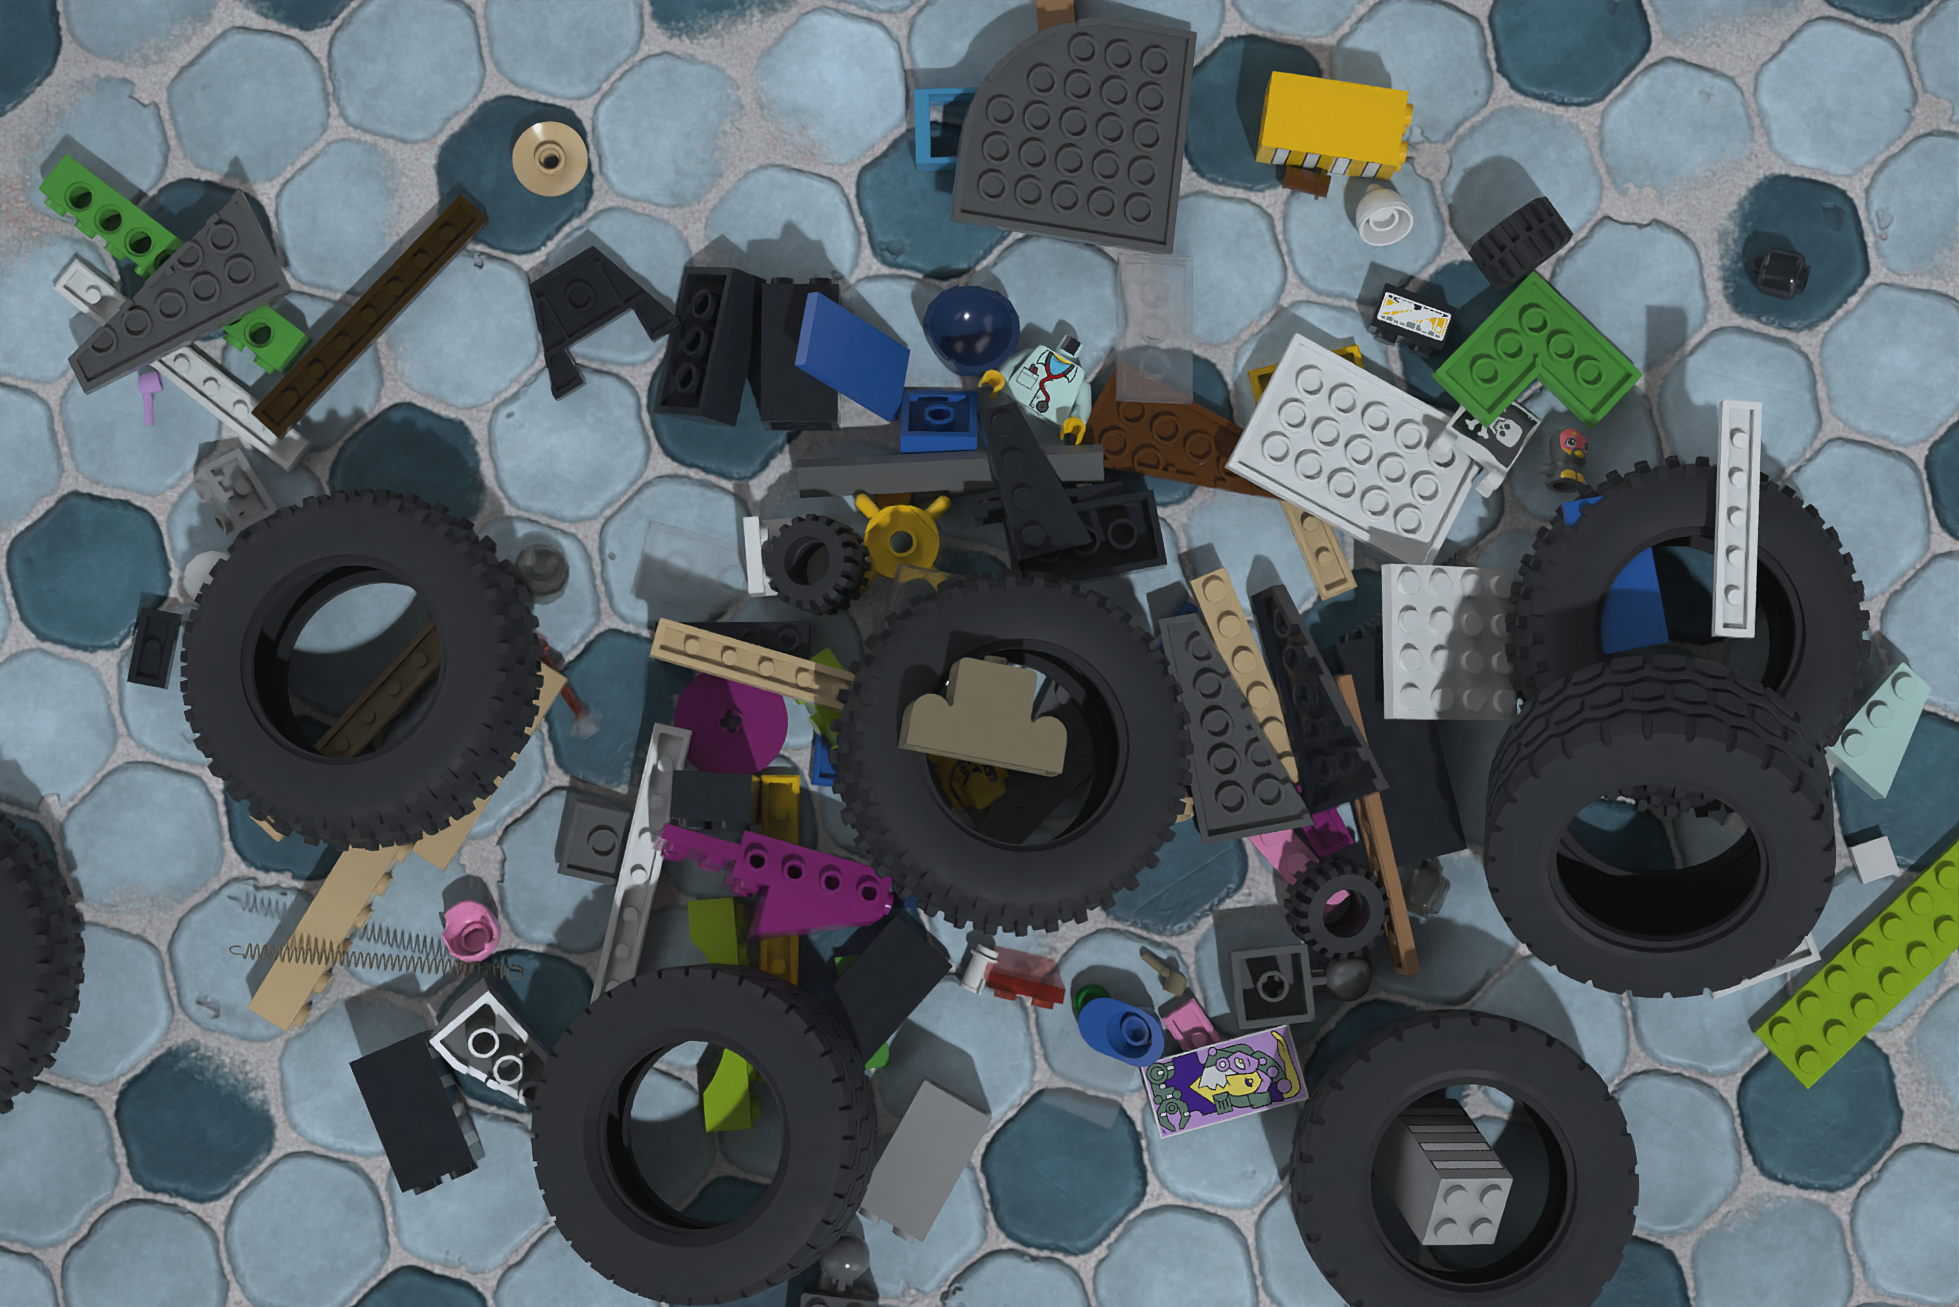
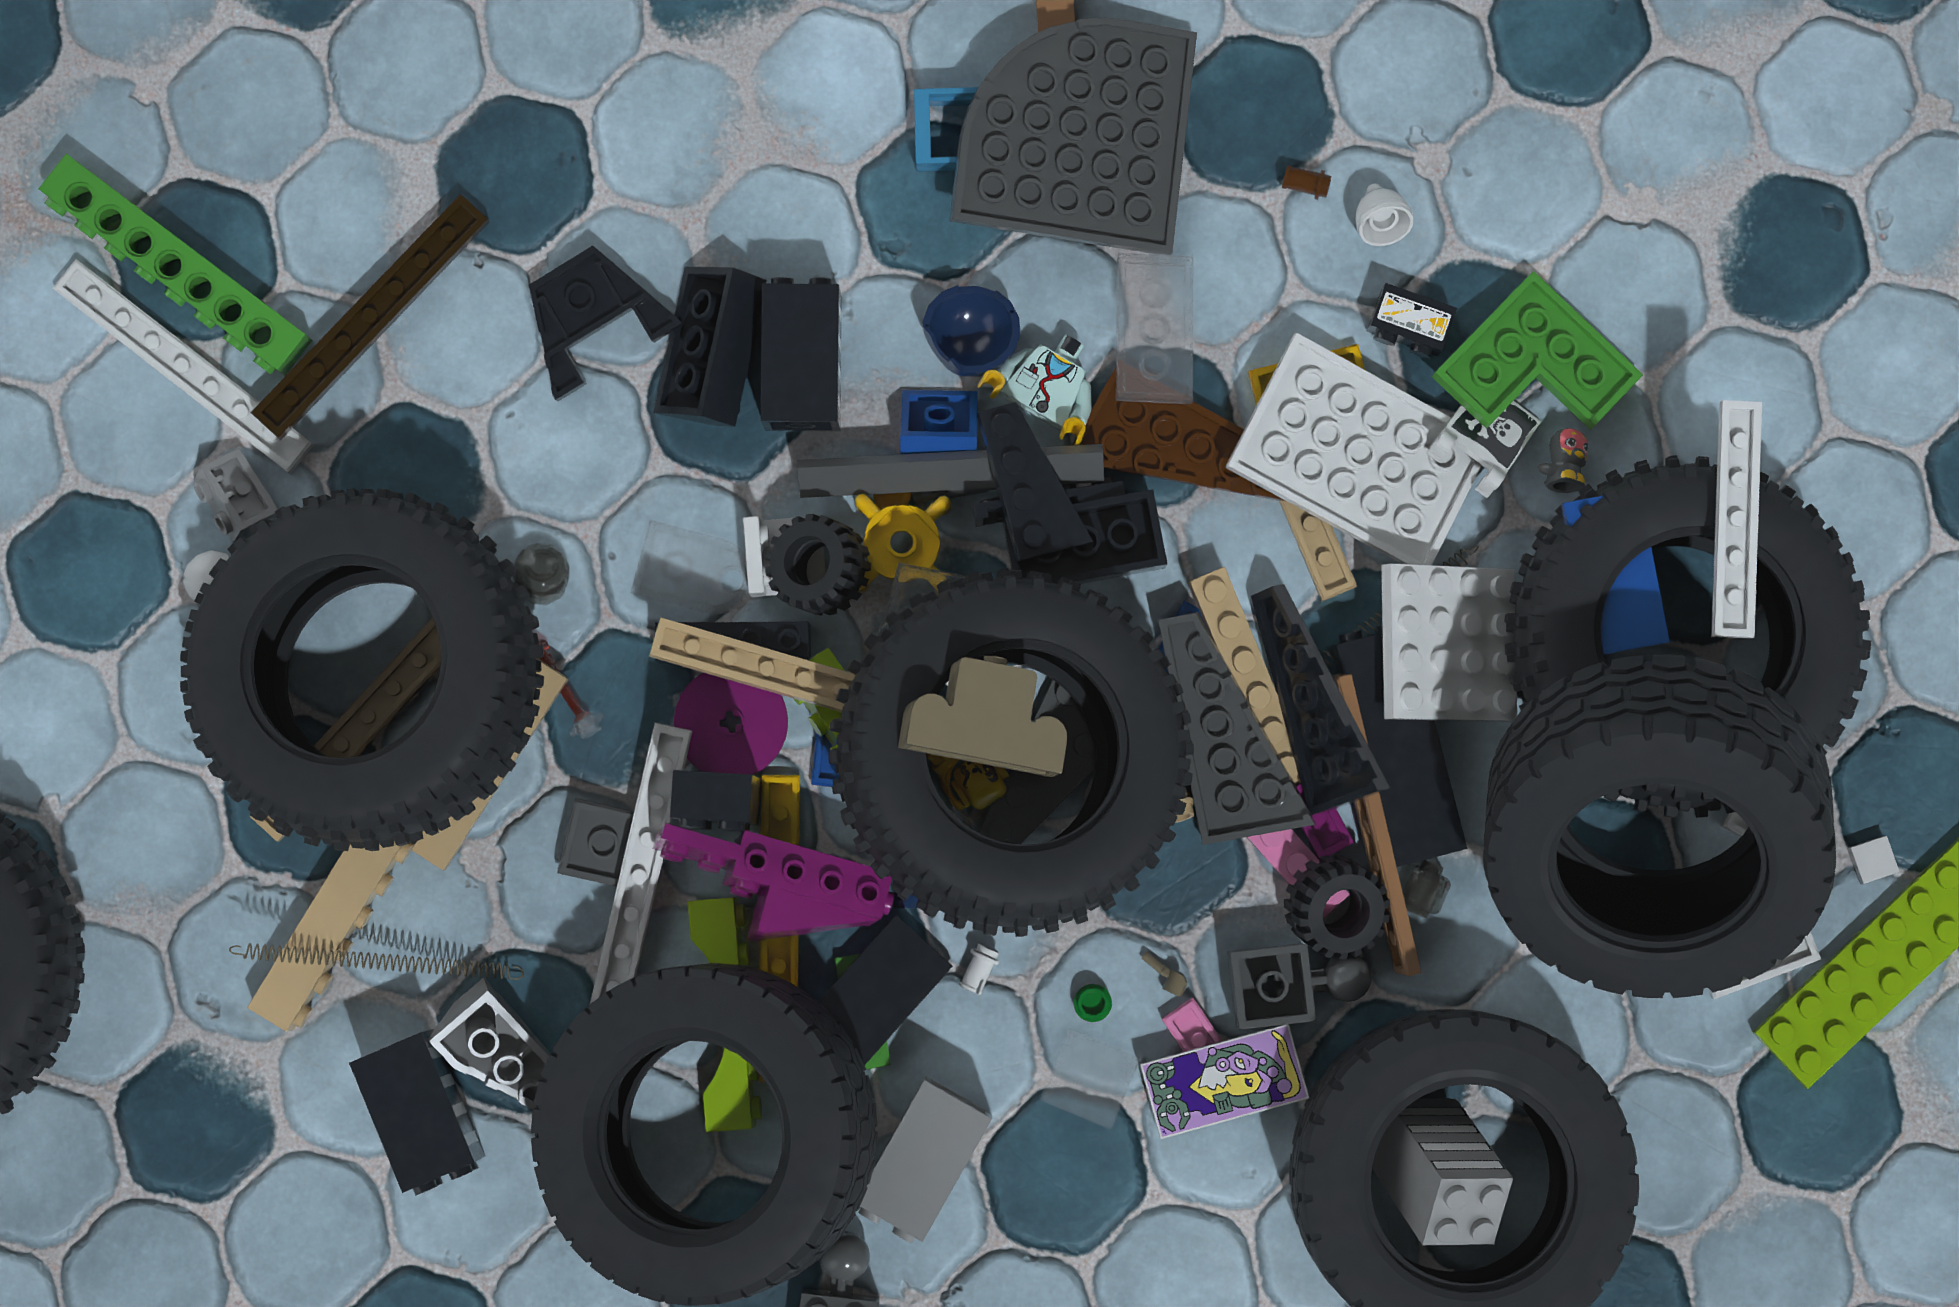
dark grey wing [67,188,293,395] -> none
black plate [127,607,183,690] -> none
lavender hand [138,371,164,425] -> none
bright pink hair [441,900,501,963] -> none
tan dish [512,121,588,197] -> none
blue tile [795,292,910,421] -> none
clear red plate [987,971,1066,1010] -> none
blue piece [1078,997,1165,1067] -> none
yellow brick [1255,71,1413,182] -> none
black tyre [1468,196,1574,290] -> none
black head [1751,246,1811,301] -> none
light aqua wedge [1822,662,1932,800] -> none

